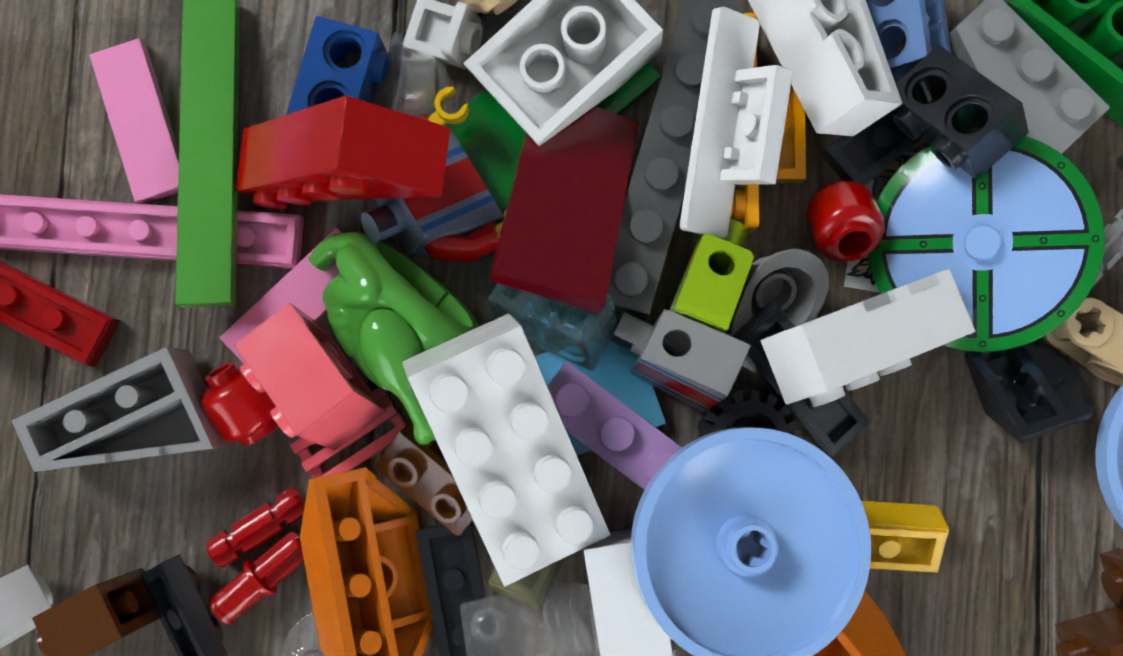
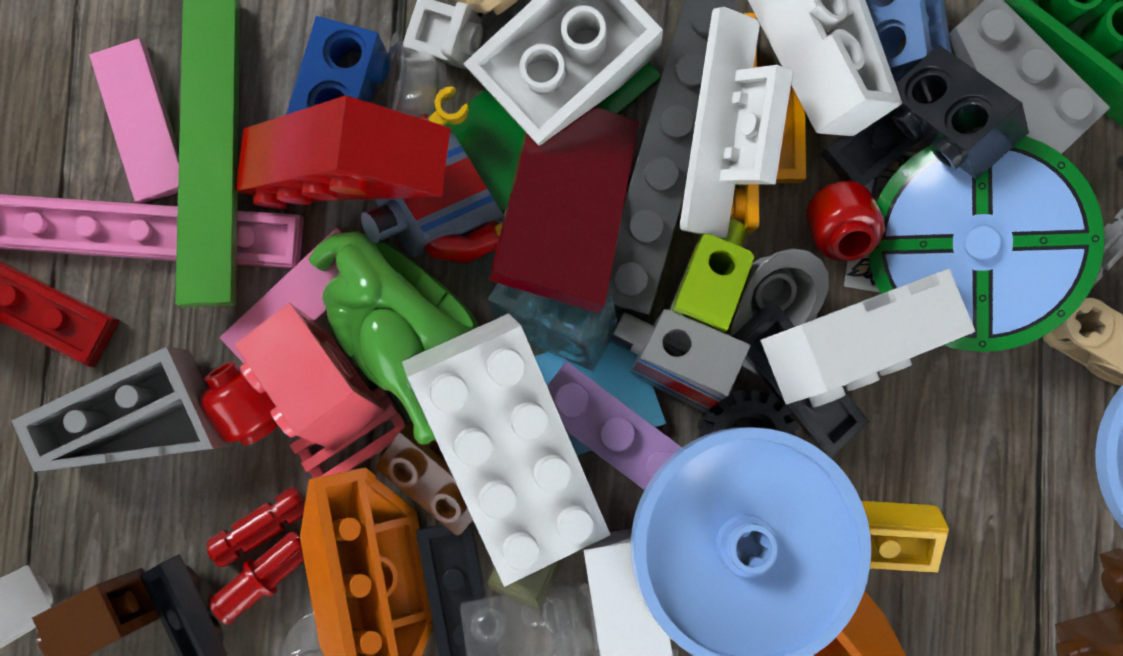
black slope [964,338,1093,443] -> none

